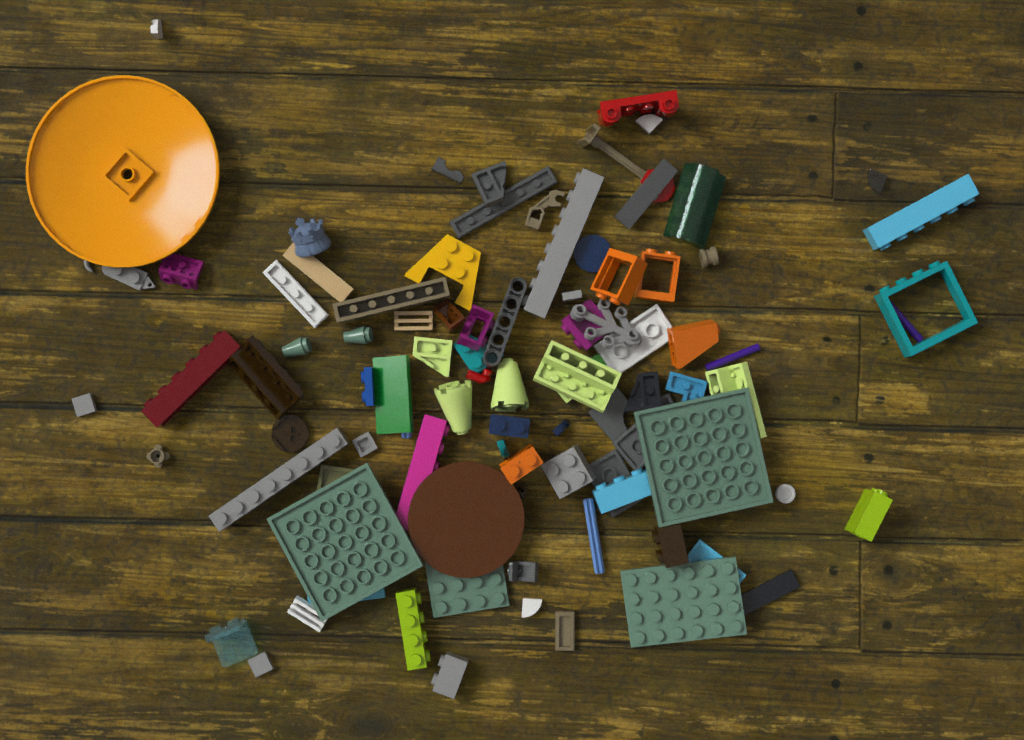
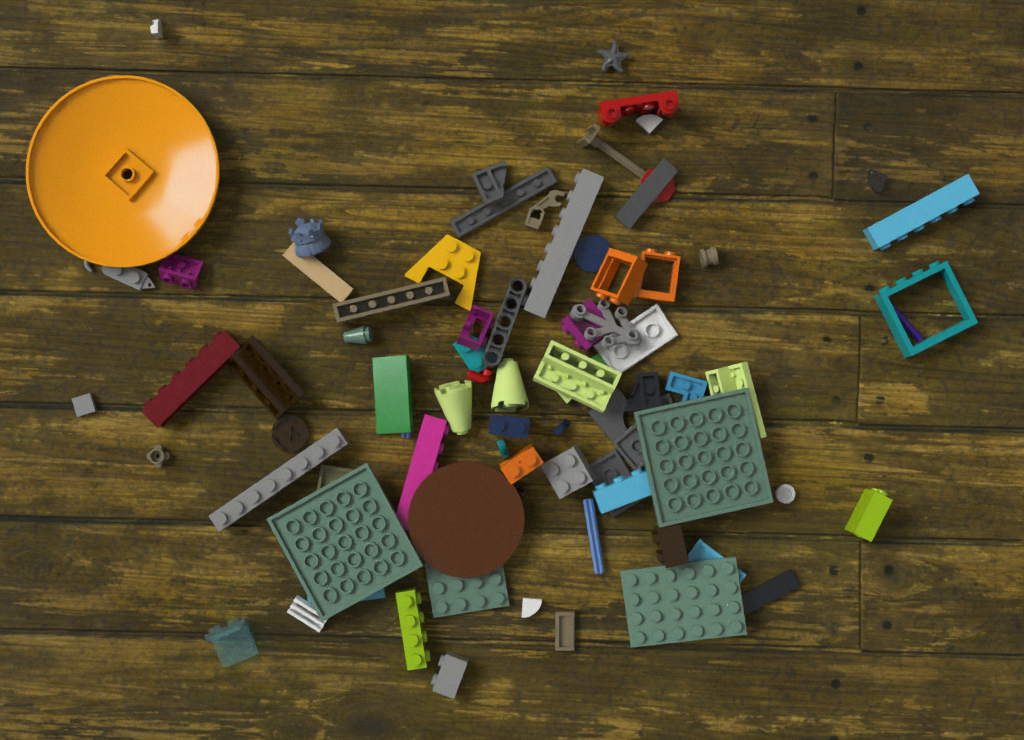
light grey tile [247,651,274,678] -> none
white tile [262,260,329,328] -> none
sand green cone [282,337,312,357] -> none
light grey tile [352,431,378,457] -> none
blue plate [361,367,375,406] -> none
tan tile [394,311,433,331] -> none
yellowish green wing [412,336,453,377] -> none
dark grey piece [431,156,464,185] -> none
reddish brown slope [432,298,466,333] -> none
dark grey bracket [507,560,539,582] -> none
light grey tile [561,290,582,302] -> none
clear green brick [663,163,726,249] -> none
orange slope [667,319,720,369] -> none
dark purple bar [705,343,761,371] -> none
none -> dark grey animal [597,40,630,73]

